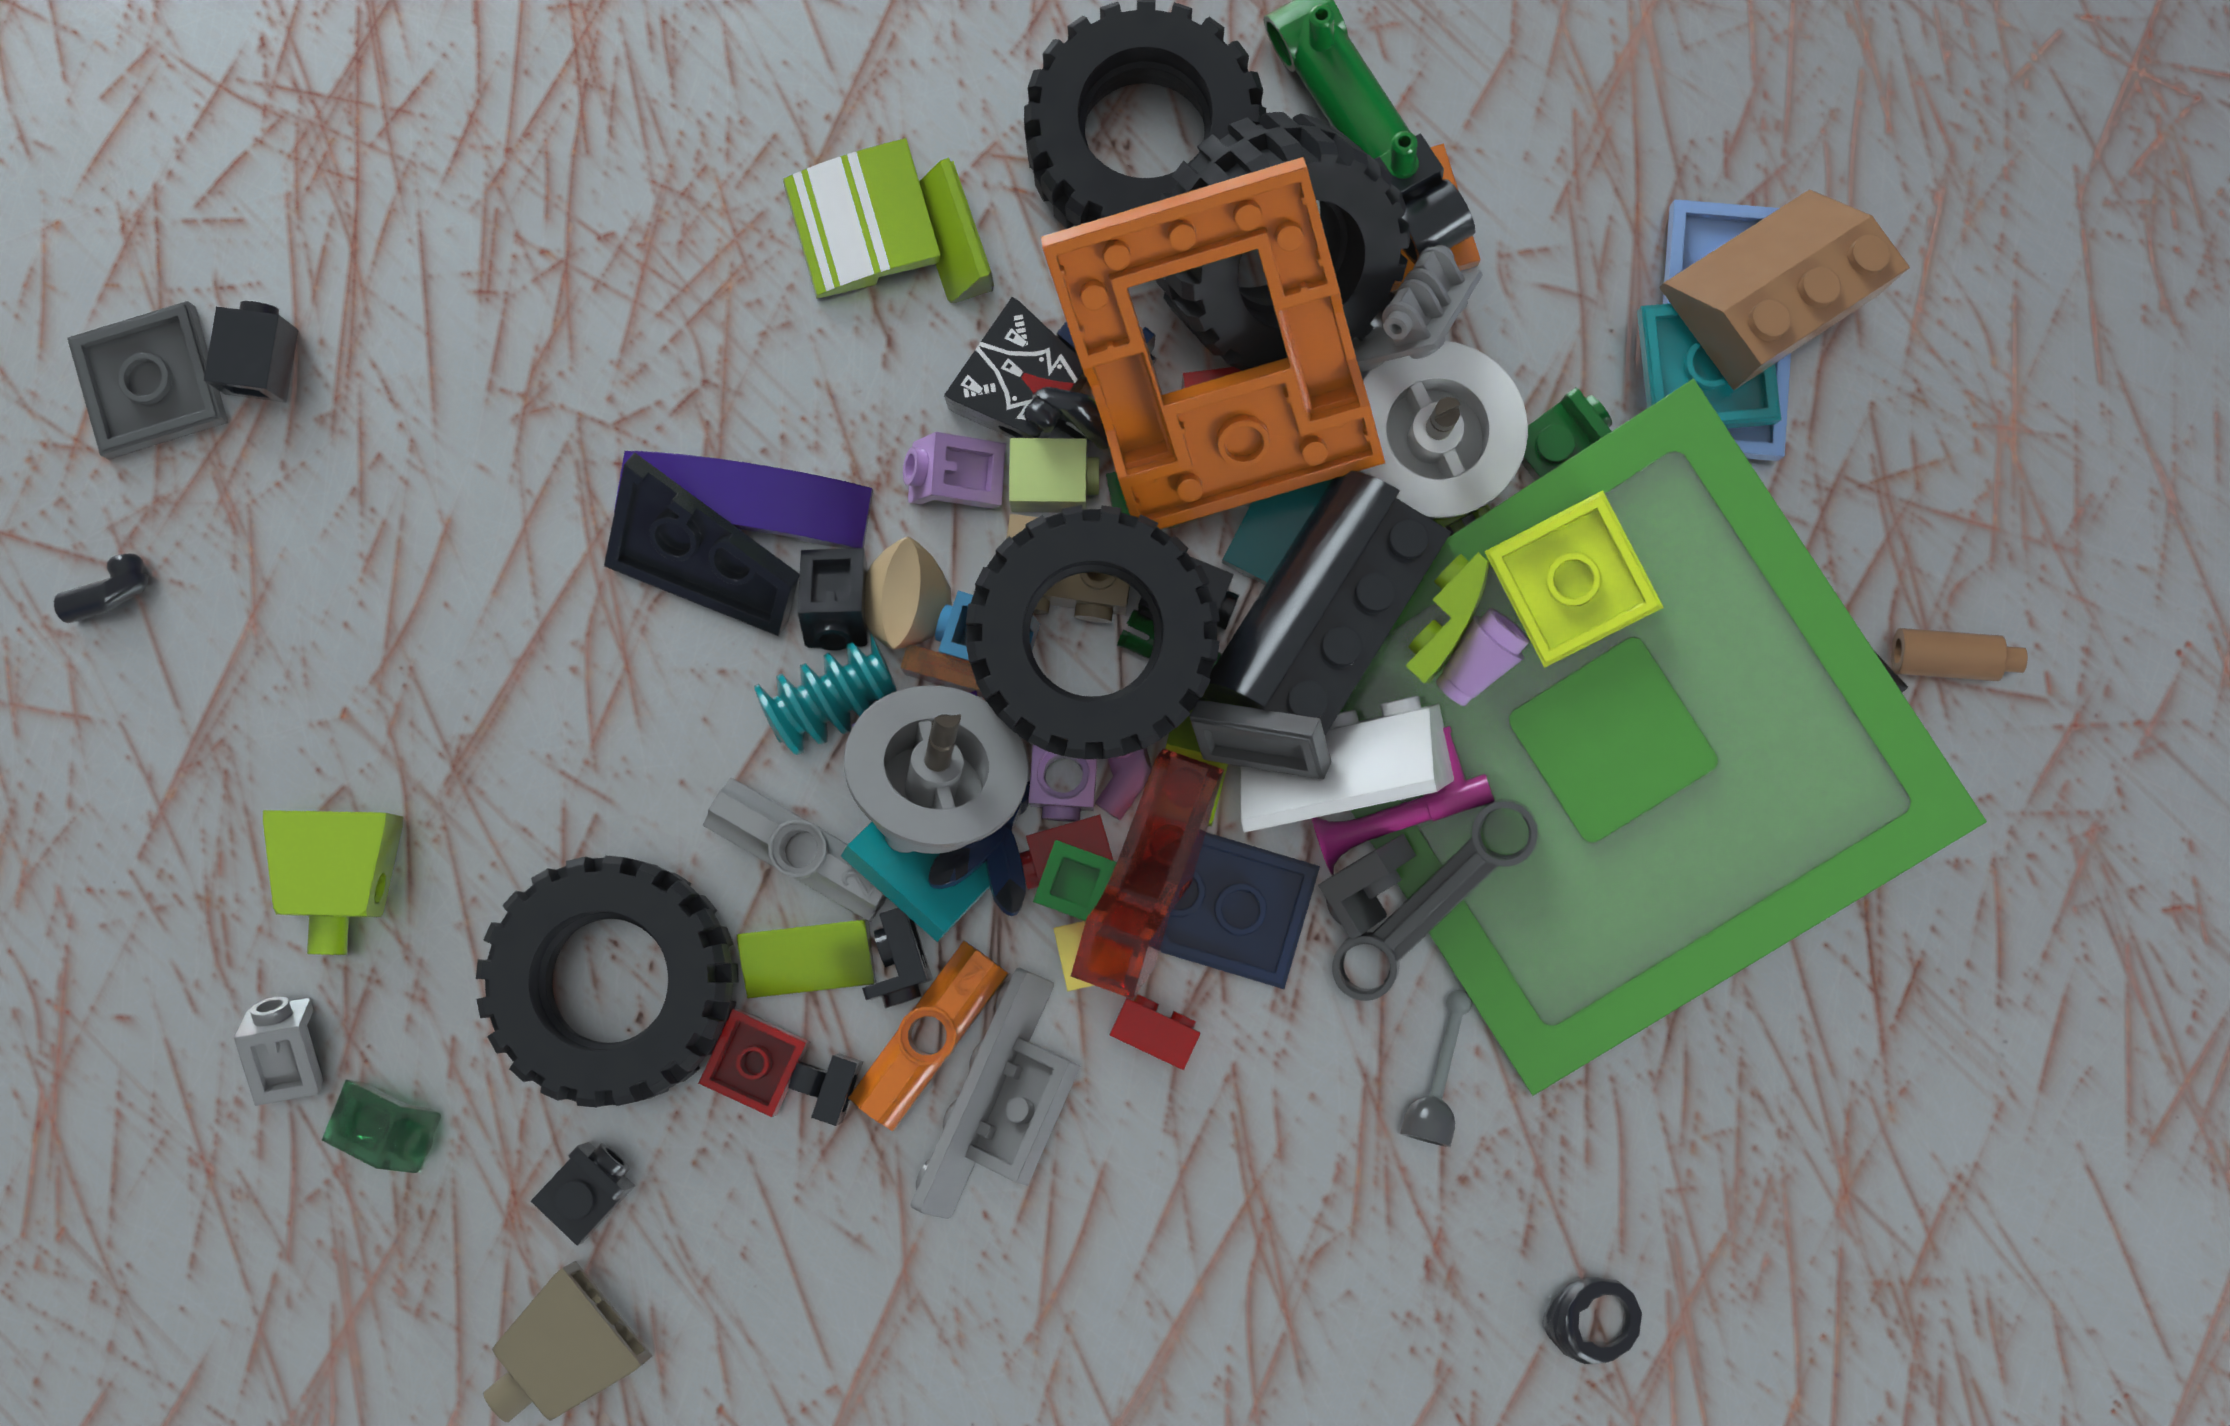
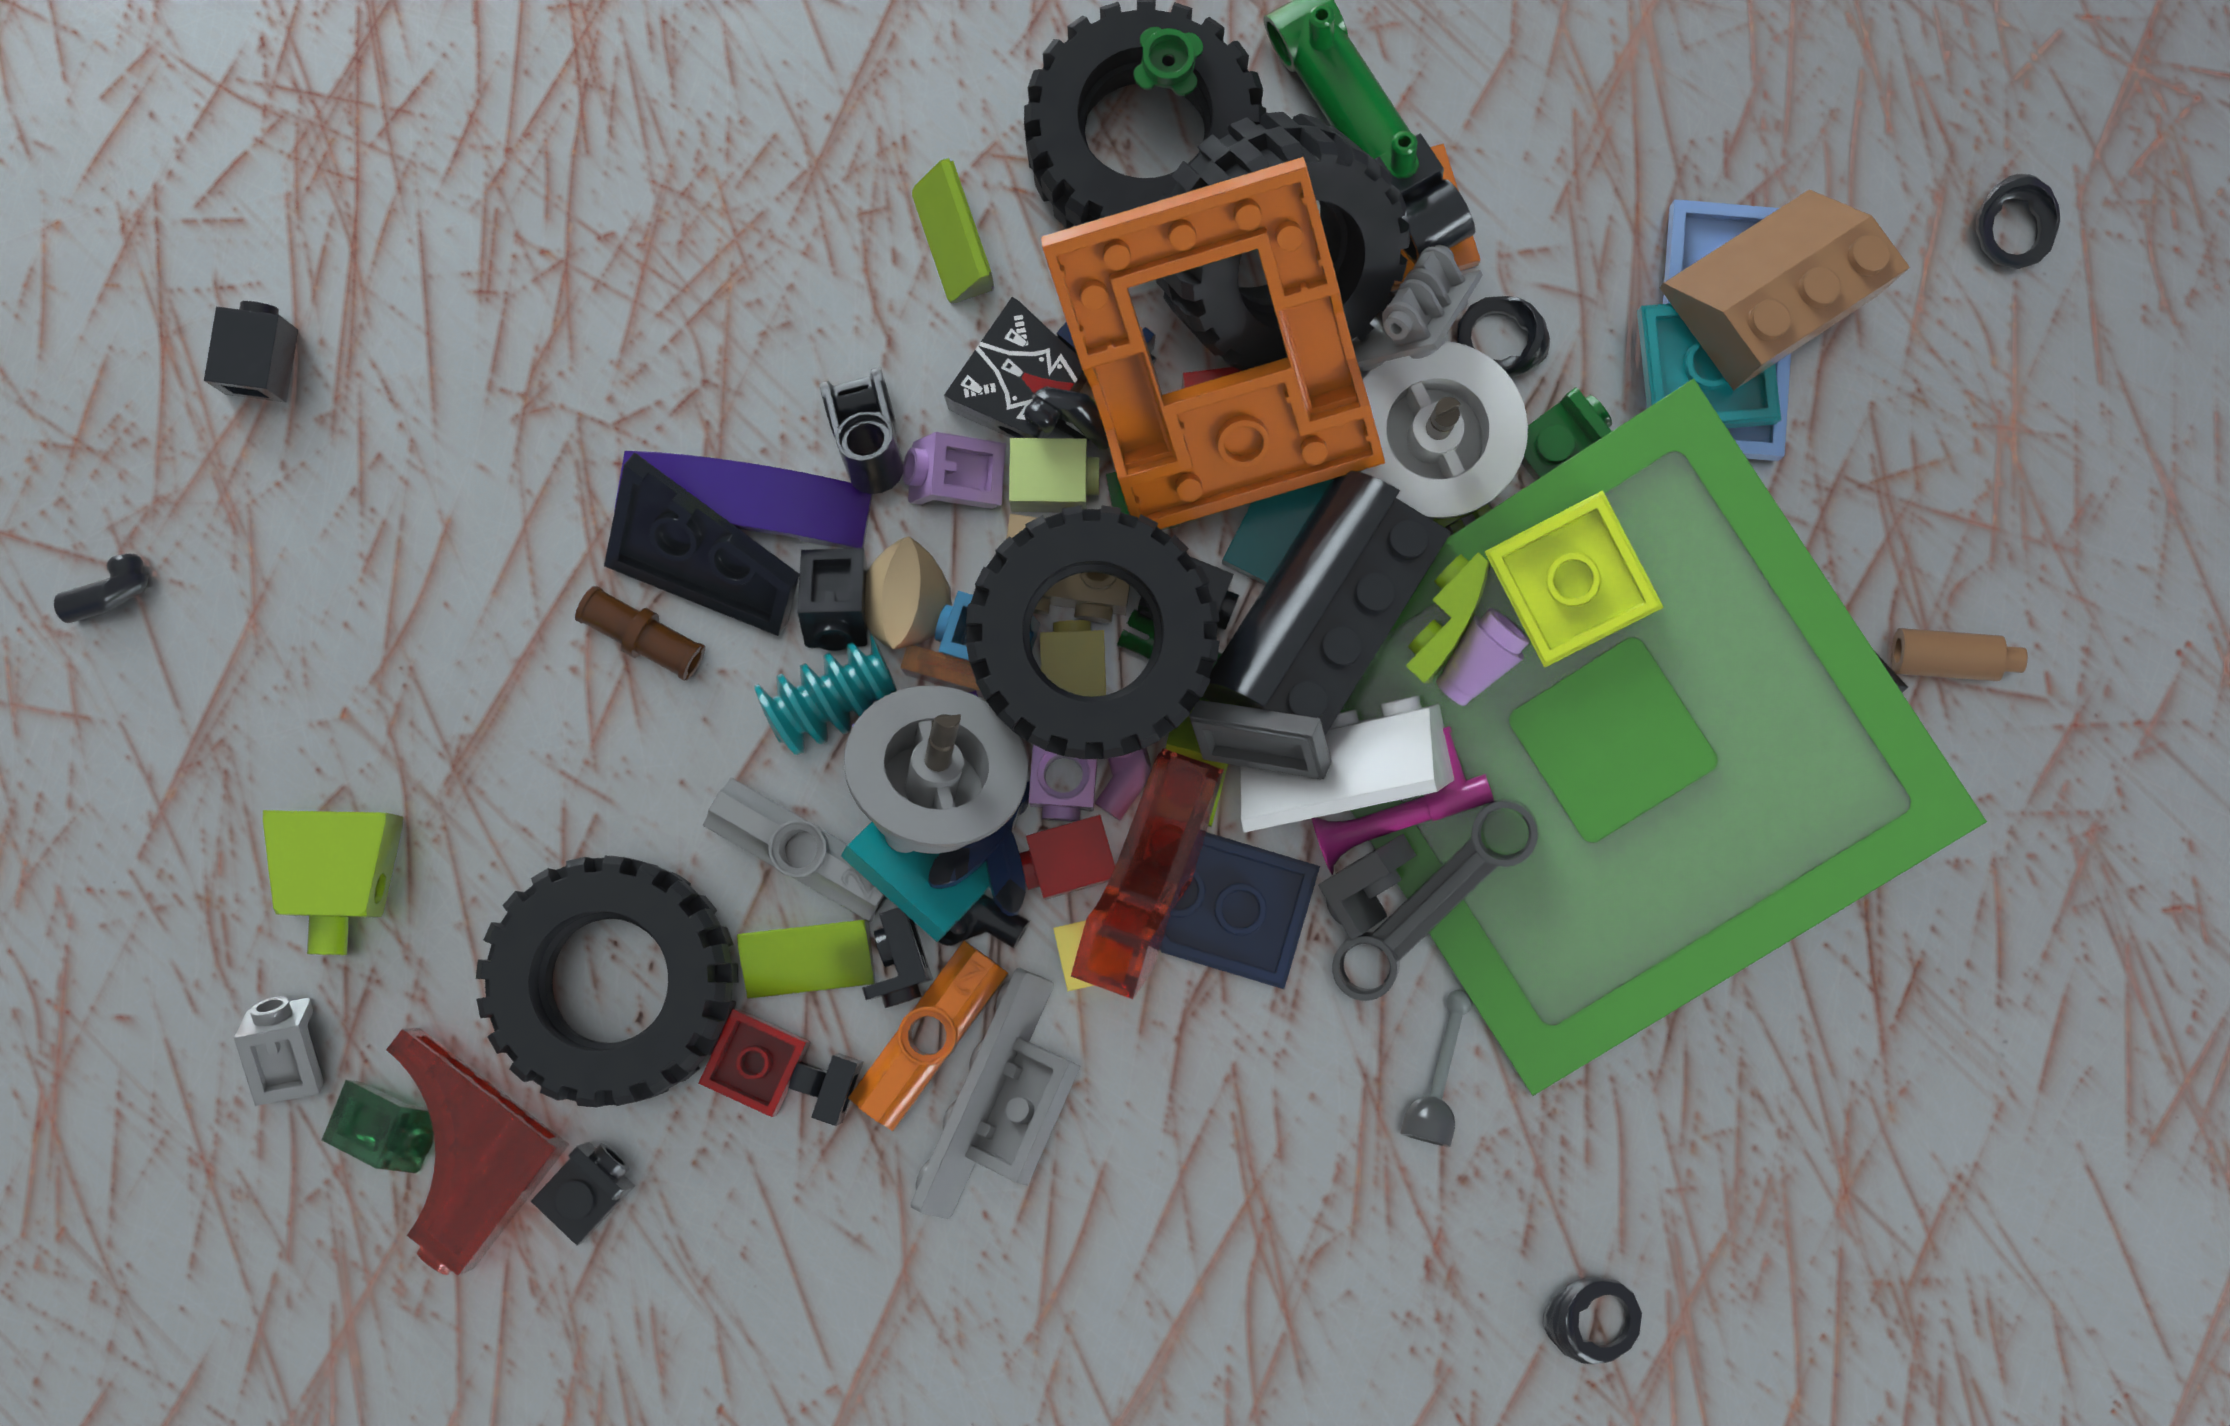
dark grey tile [67,301,228,460] -> none
dark tan torso [483,1261,653,1423] -> none
lime slope [783,138,941,299] -> none
green plate [1033,840,1117,925] -> none
red piece [1109,994,1201,1070] -> none
none -> clear red arch [386,1028,569,1276]
none -> reddish brown pin [575,586,705,681]
none -> black piece [819,367,904,494]
none -> black arm [938,894,1030,948]
none -> light yellow brick [1040,620,1106,697]
none -> green plate [1134,27,1203,96]
none -> black piece [1457,296,1550,378]
none -> black piece [1976,174,2060,270]

